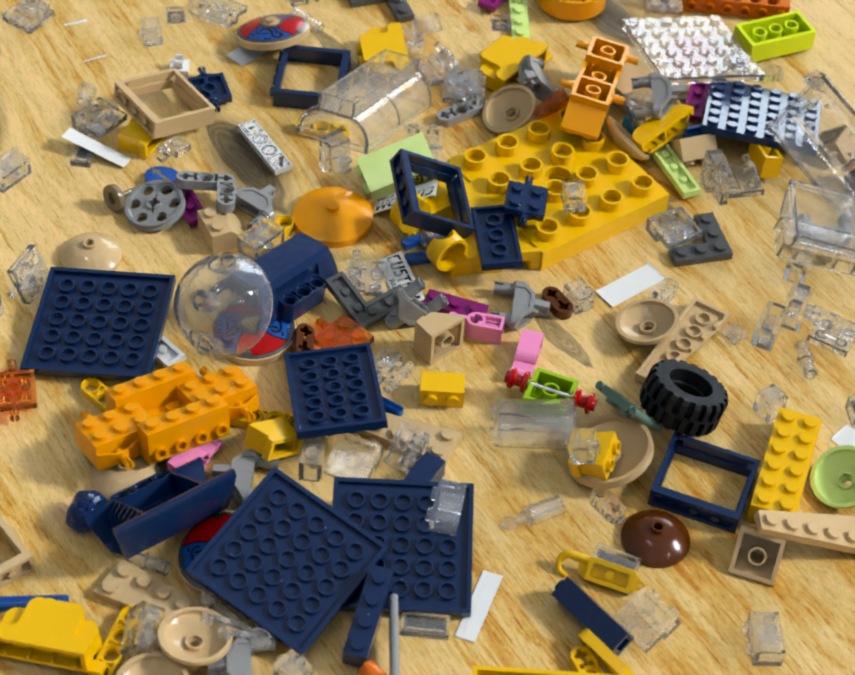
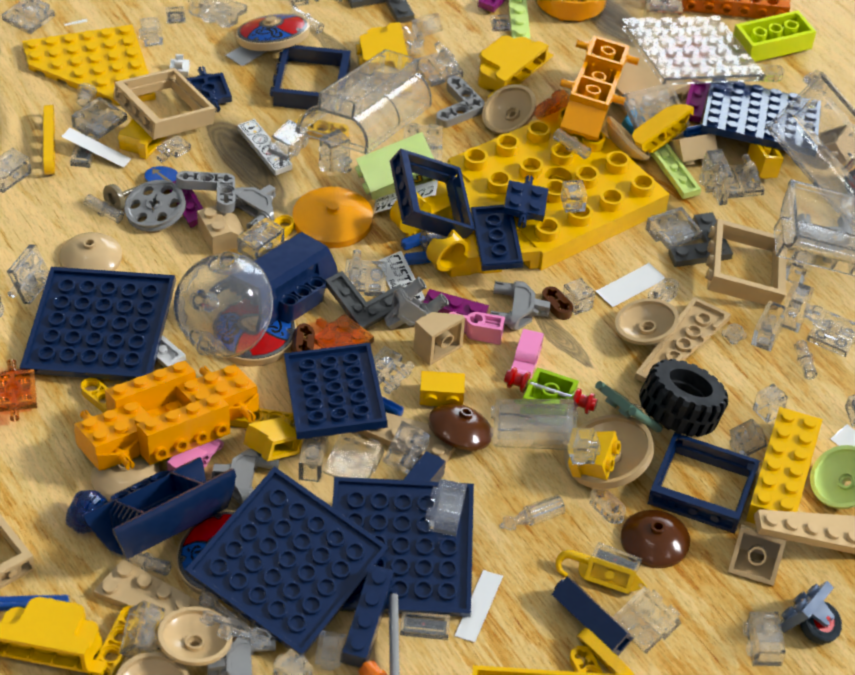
clear plate [442,69,486,106] -> none
light grey connector [517,55,563,102] -> none
light grey connector [631,72,687,119] -> none
clear plate [726,46,750,74] -> none
none -> yellow plate [22,24,156,106]
none -> yellow beam [43,105,55,175]
none -> clear pin [84,194,124,223]
none -> clear brick [268,120,309,162]
none -> clear brick [315,630,346,670]
none -> reddish brown dish [428,403,493,451]
none -> clear pin [553,128,591,159]
none -> tan window [705,219,787,308]
none -> clear brick [729,419,767,456]
none -> sand blue plate [777,581,842,645]

